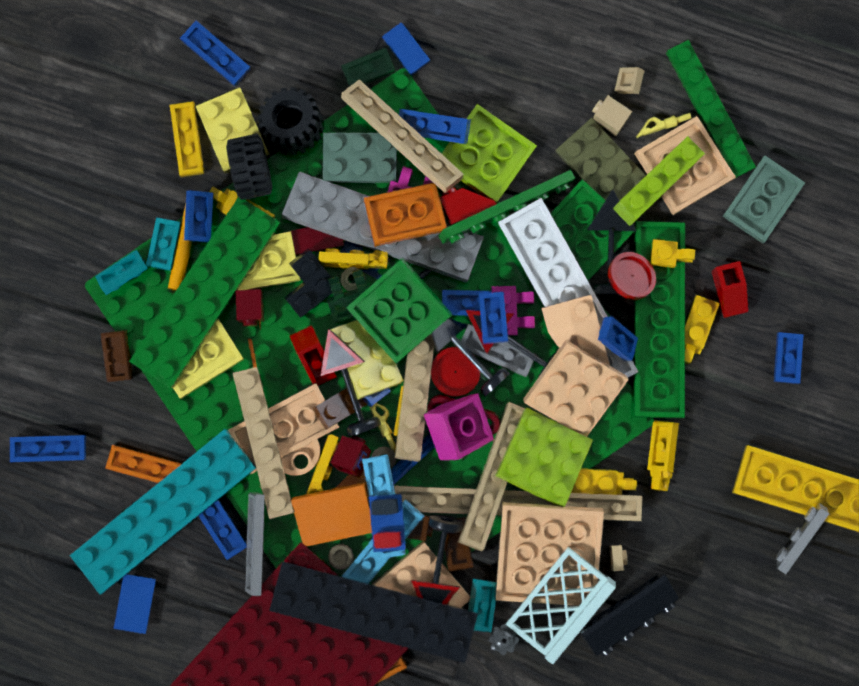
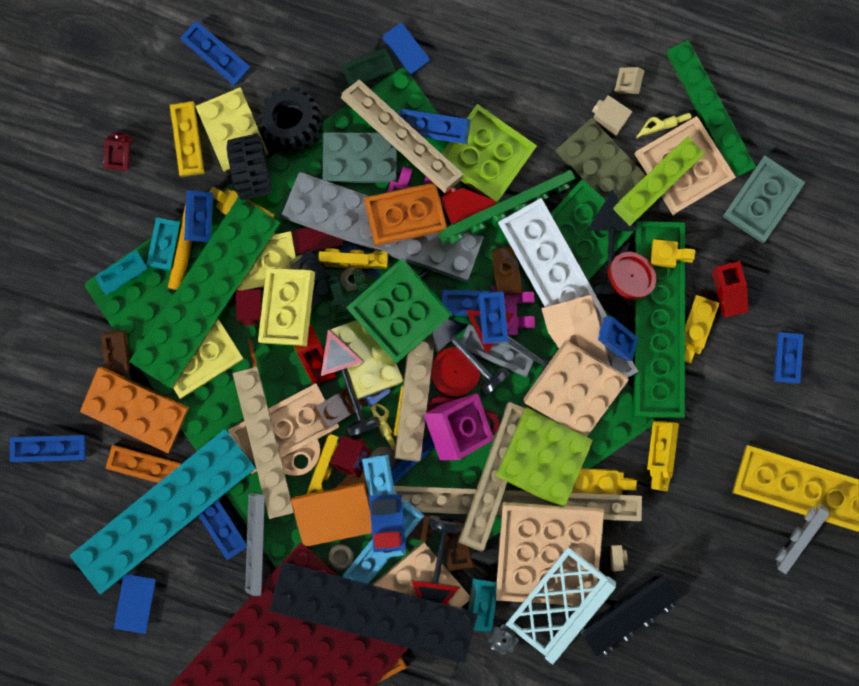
none -> orange plate [80,366,190,453]
none -> dark red bracket [103,132,133,171]
none -> light yellow plate [258,268,315,346]
none -> reddish brown plate [491,247,522,295]

